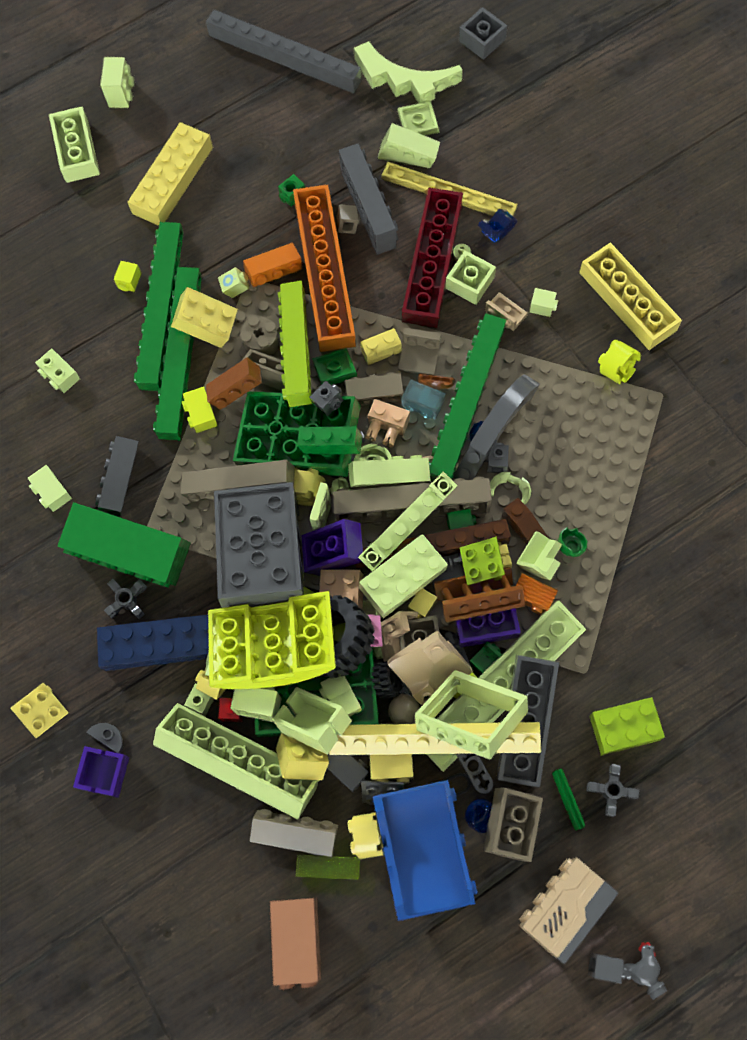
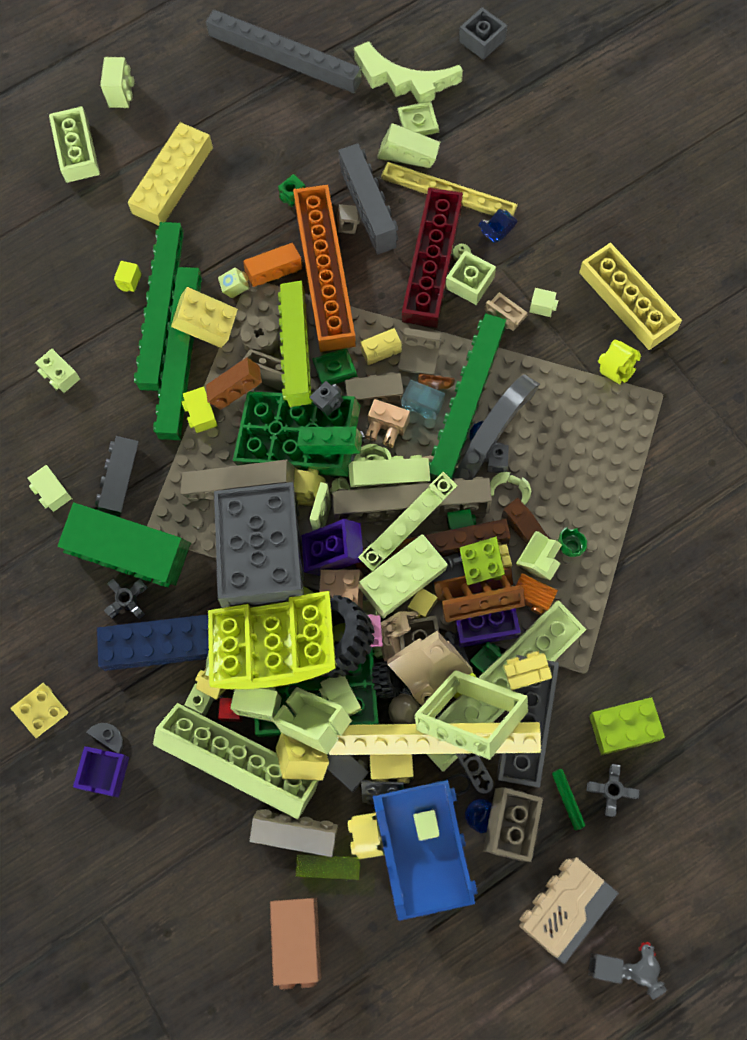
none -> yellowish green slope [413,810,440,841]
none -> light yellow brick [503,651,552,690]

